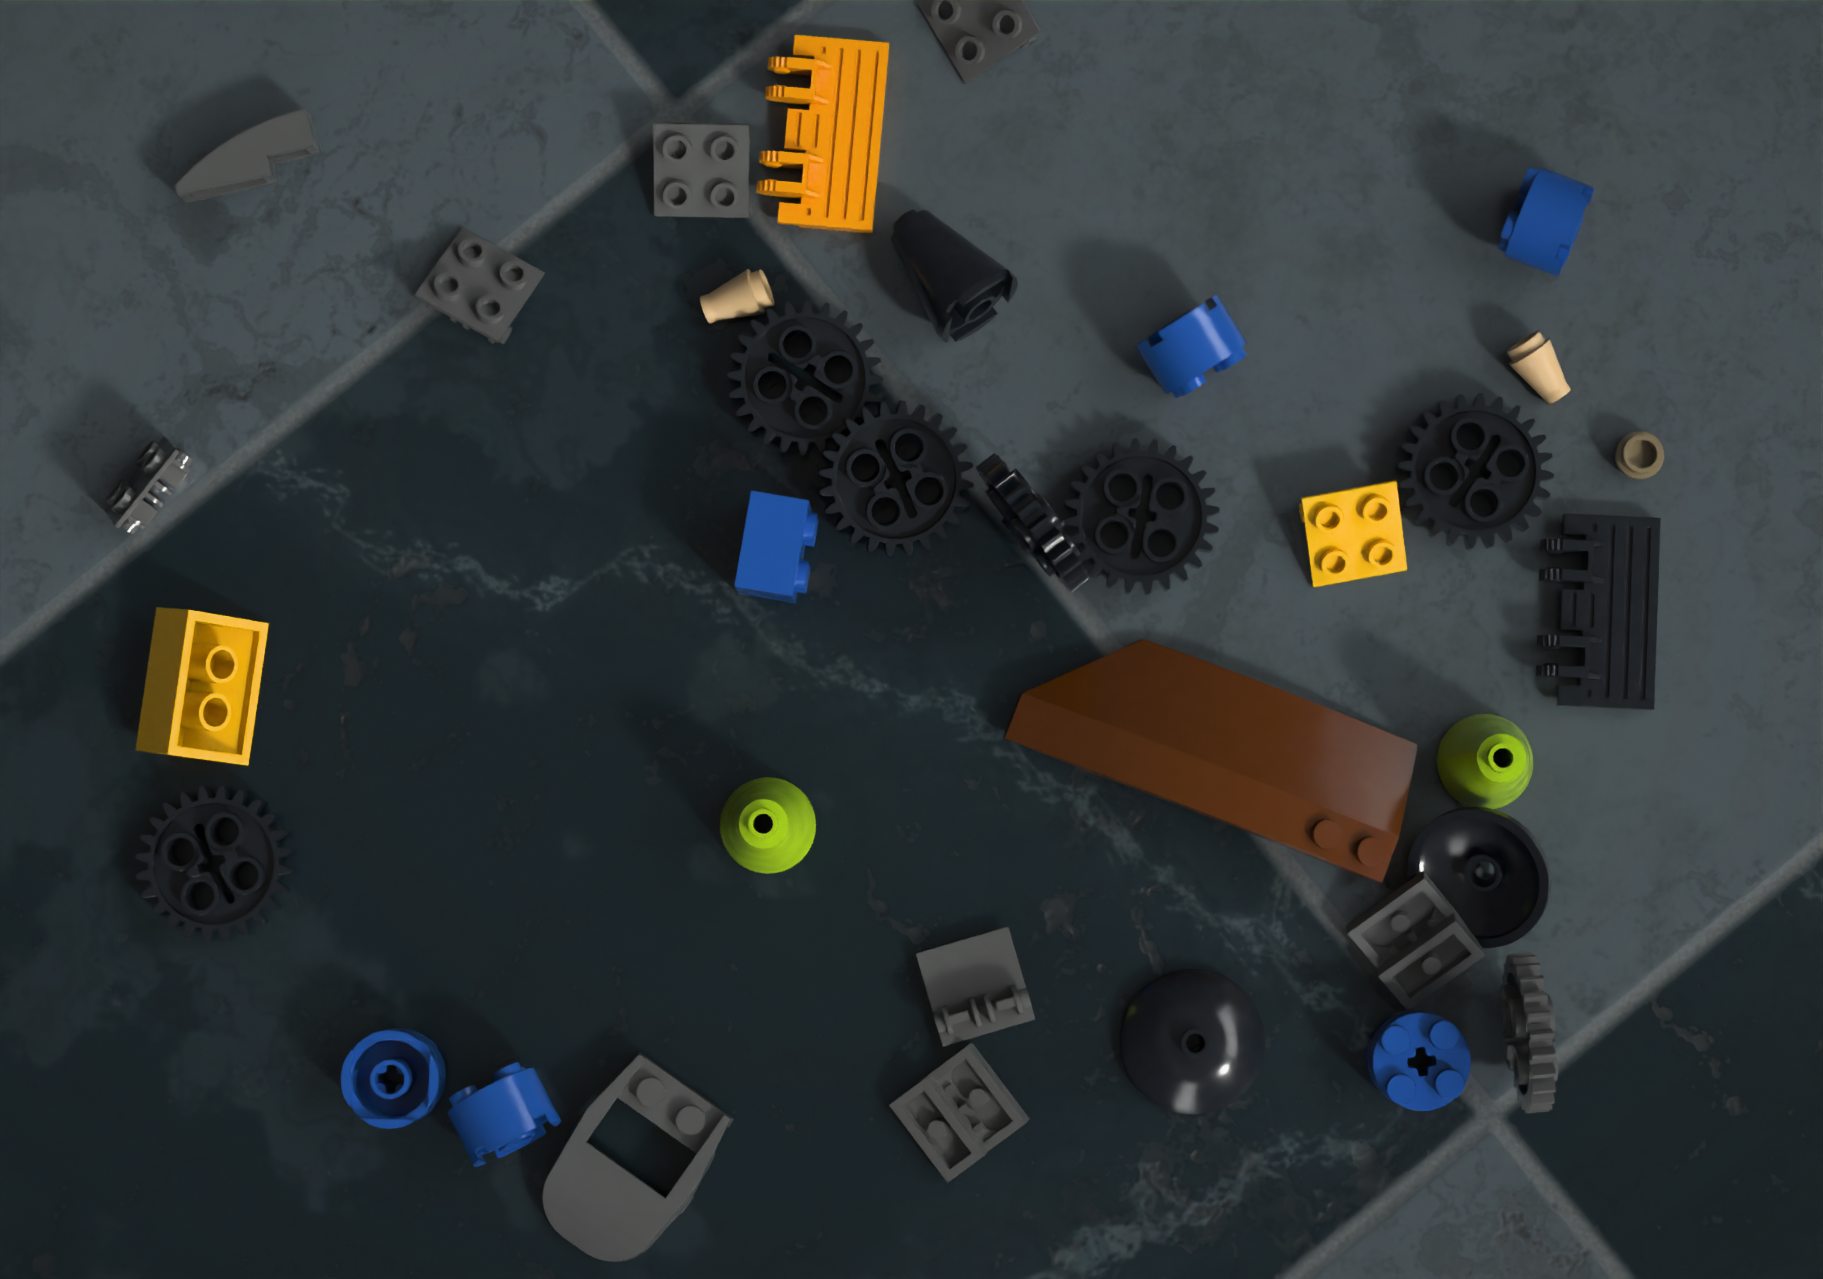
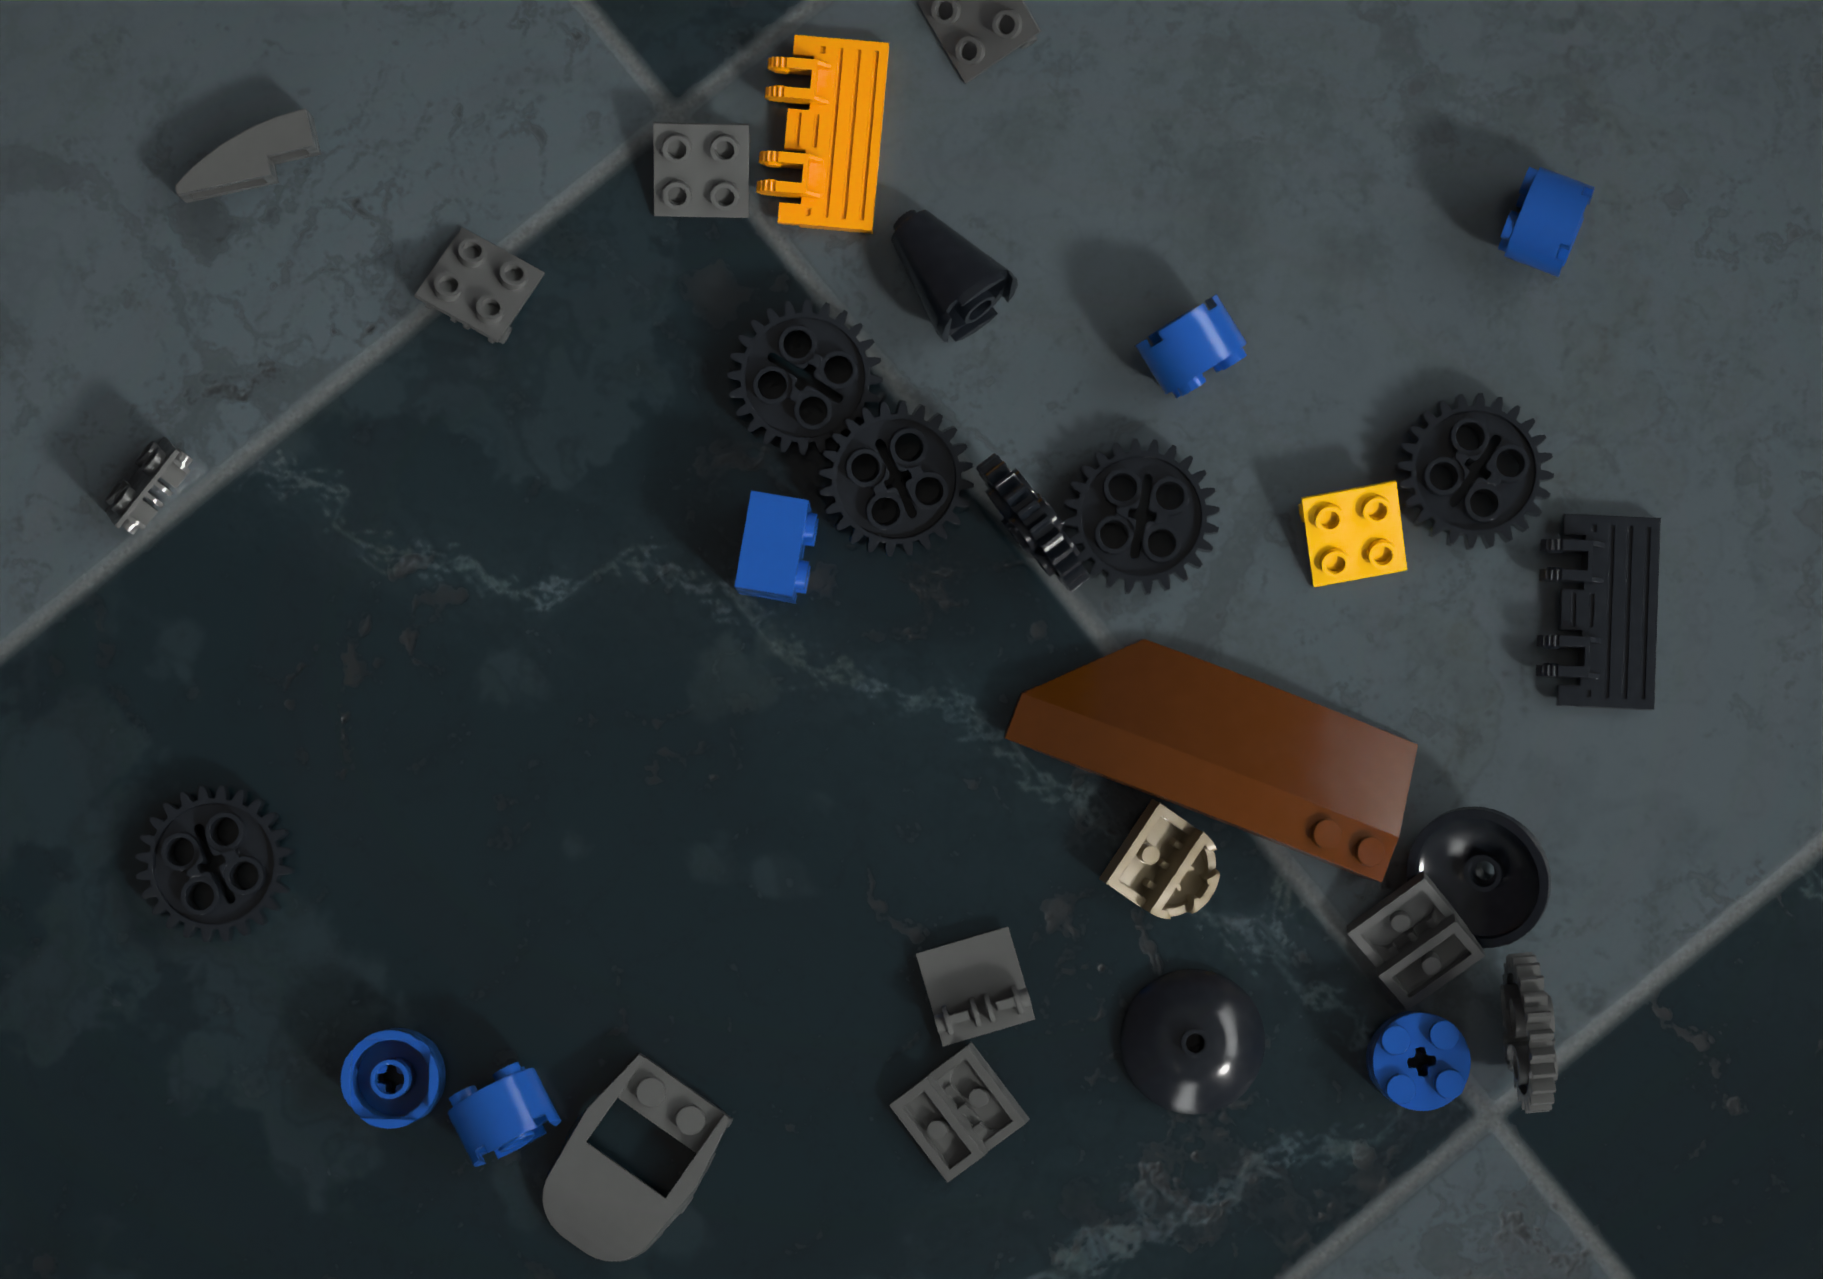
yellow slope [135,607,269,766] -> none
tan cone [700,269,774,323] -> none
lime cone [720,777,816,874] -> none
lime cone [1436,714,1533,809] -> none
tan cone [1506,331,1571,405] -> none
dark tan plate [1615,431,1664,480] -> none
none -> dark tan slope [1099,799,1220,919]

